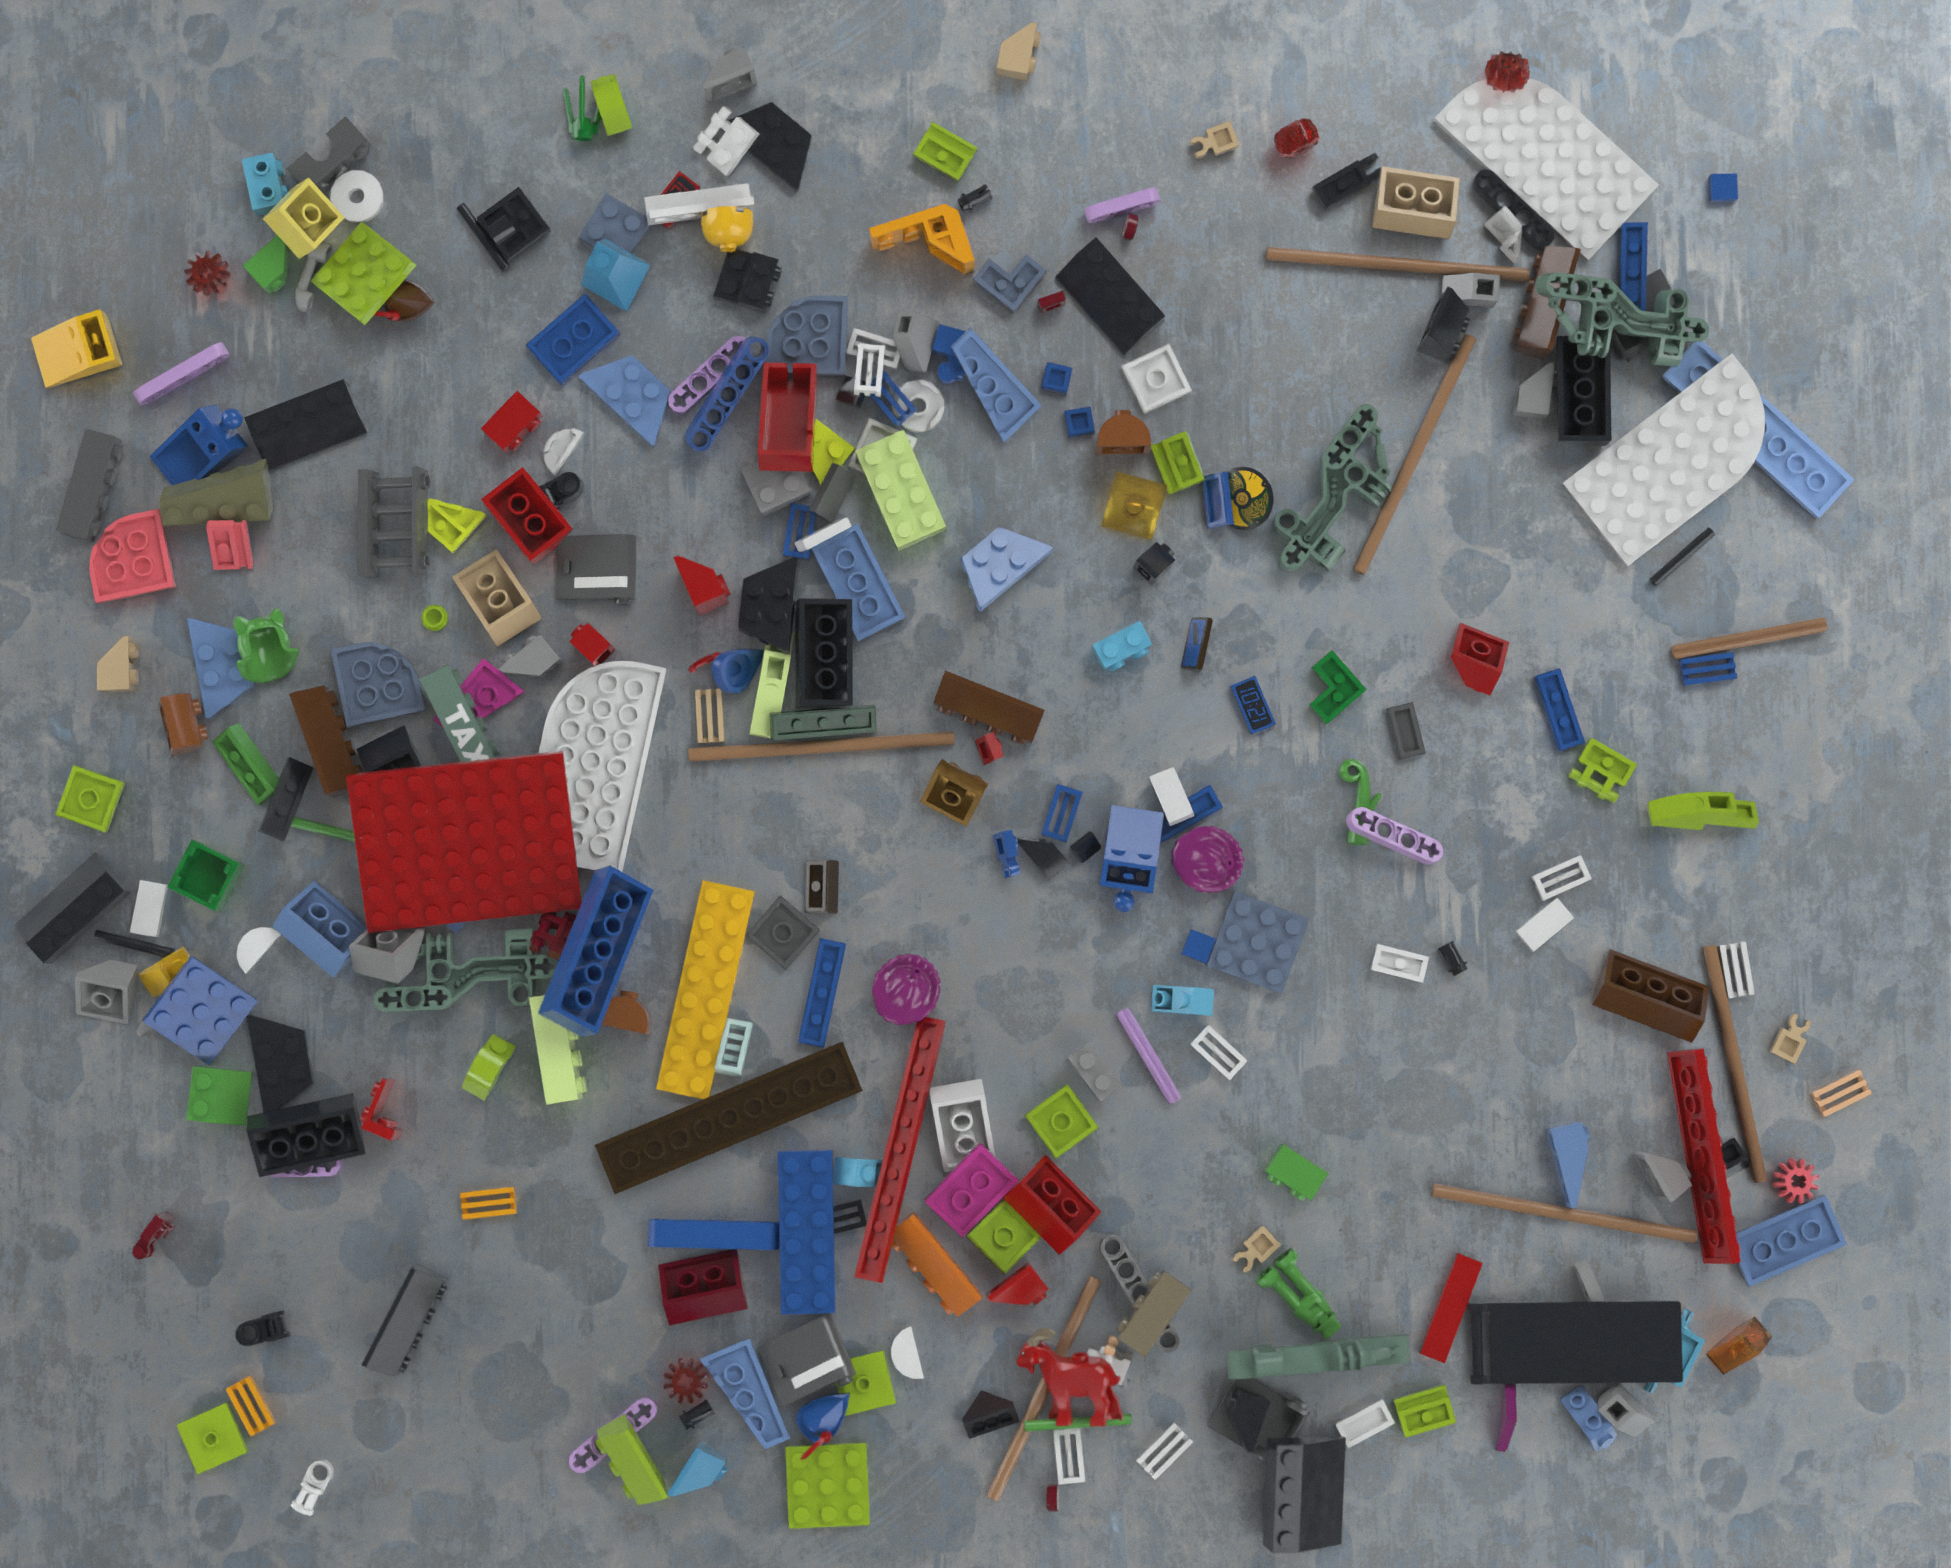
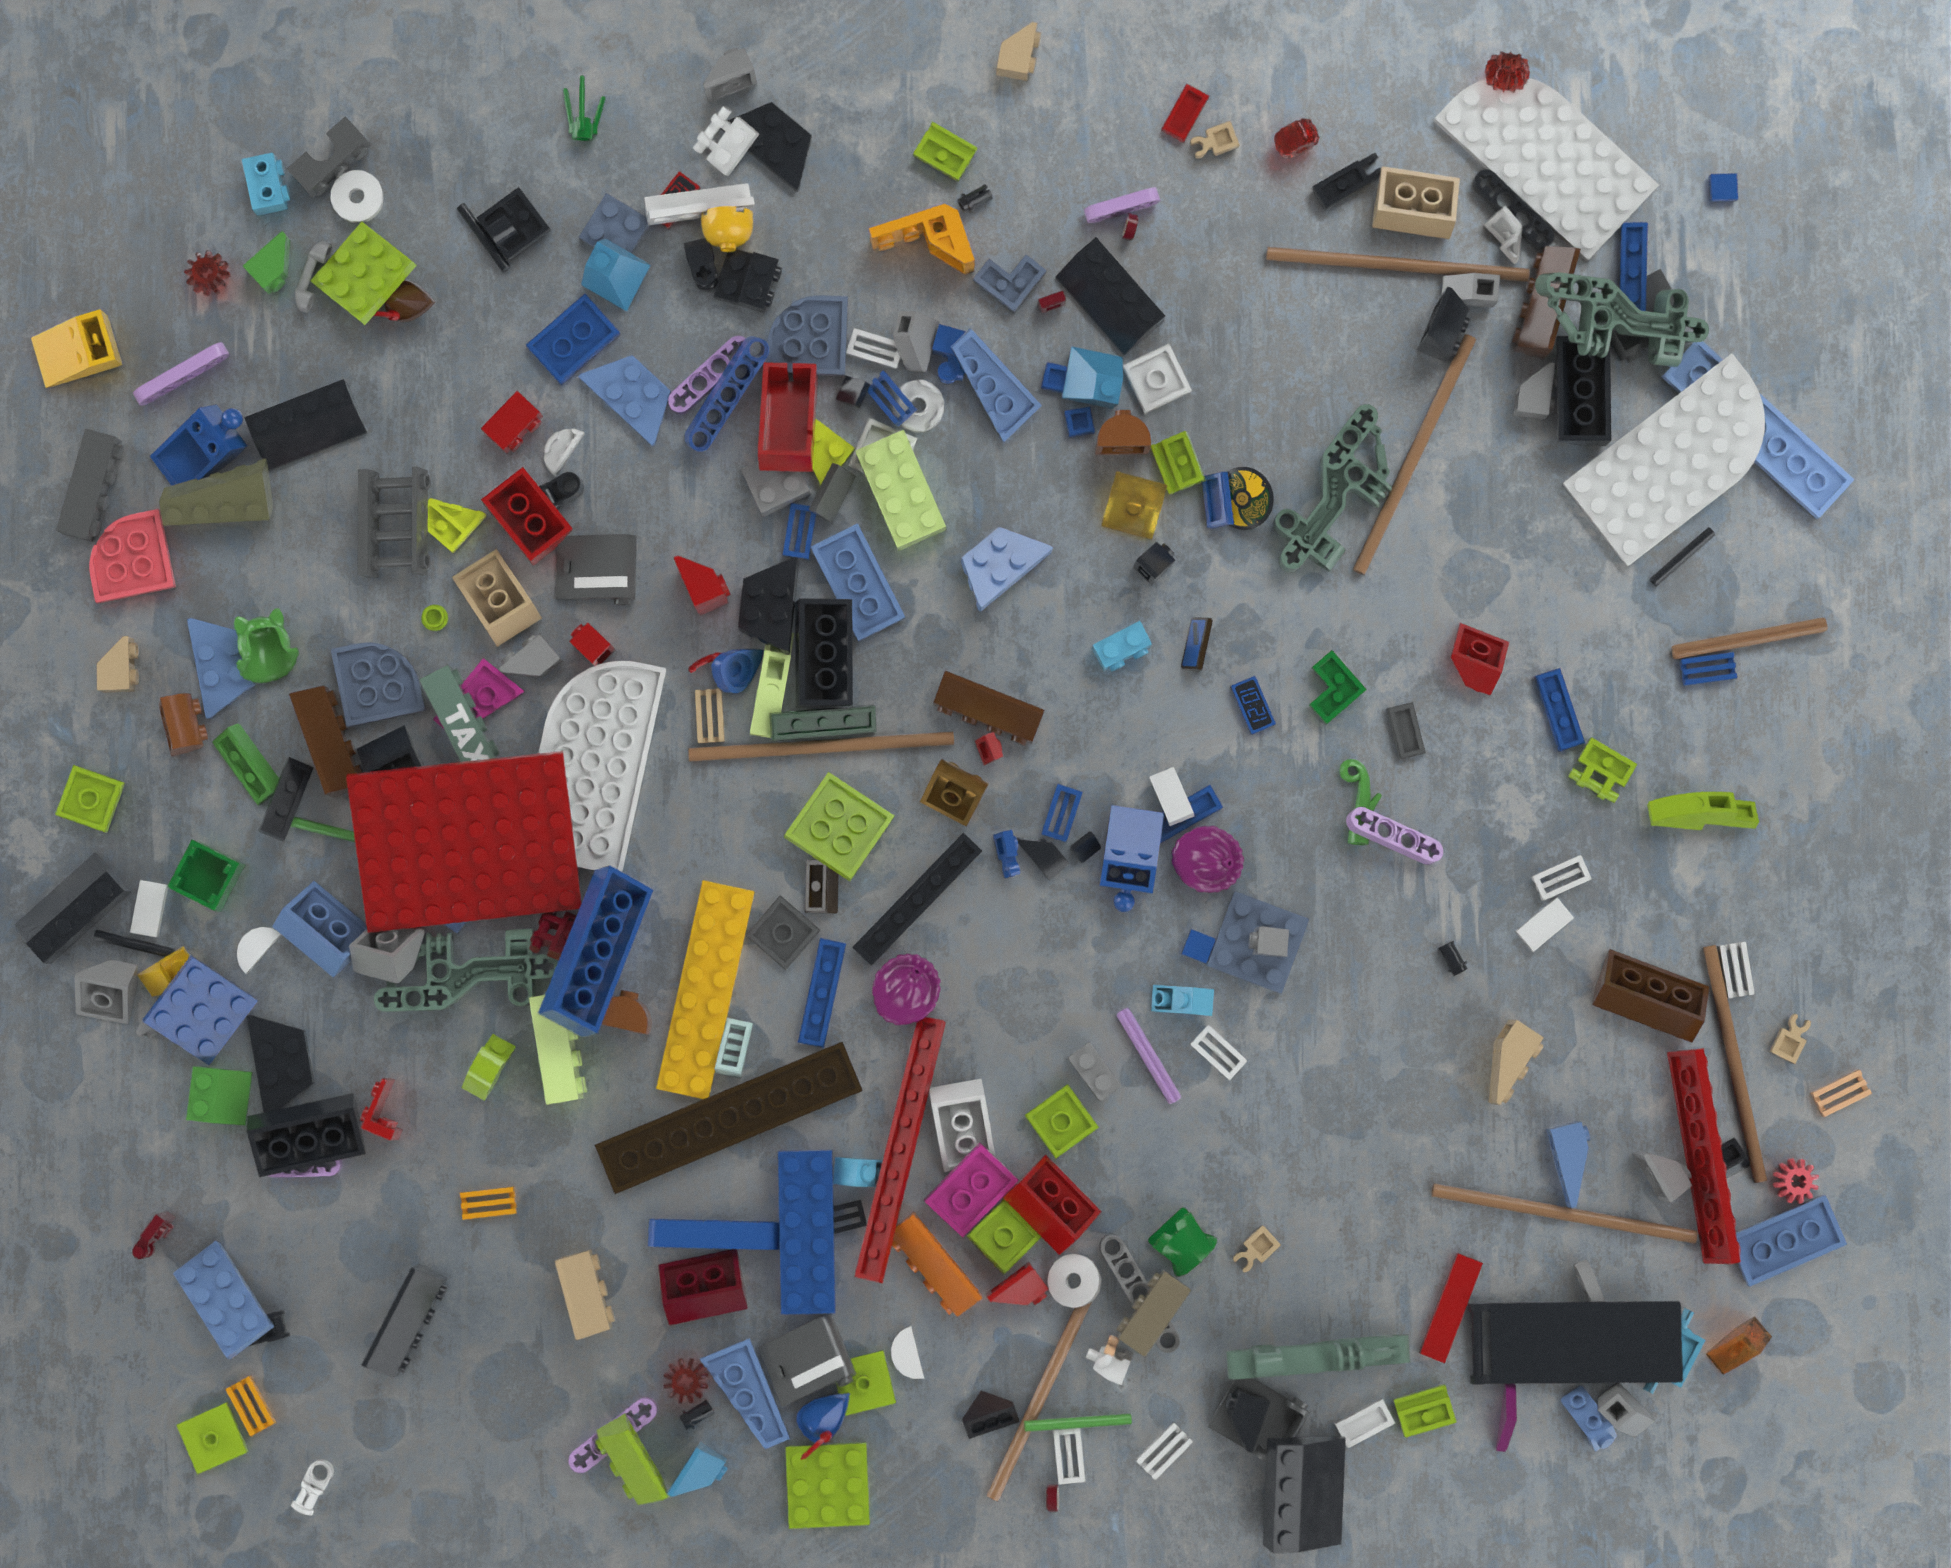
coral plate [206,520,254,570] -> none
light yellow brick [263,177,345,259] -> none
lime brick [590,73,633,136] -> none
white tile [794,517,852,552] -> none
white tile [854,344,885,397] -> none
red animal [1016,1327,1123,1427] -> none
bright green piece [1255,1248,1342,1340] -> none
bright green brick [1264,1144,1329,1202] -> none
white plate [1370,944,1429,983] -> none
none -> medium blue plate [173,1241,274,1360]
none -> tan slope [555,1249,615,1340]
none -> black piece [684,238,718,291]
none -> lime plate [784,772,894,881]
none -> black plate [852,832,982,966]
none -> white tile [1047,1254,1101,1308]
none -> dark azure slope [1062,346,1123,409]
none -> green piece [1148,1207,1217,1277]
none -> red tile [1161,83,1209,143]
none -> light grey slope [1249,927,1289,957]
none -> tan slope [1488,1020,1544,1105]

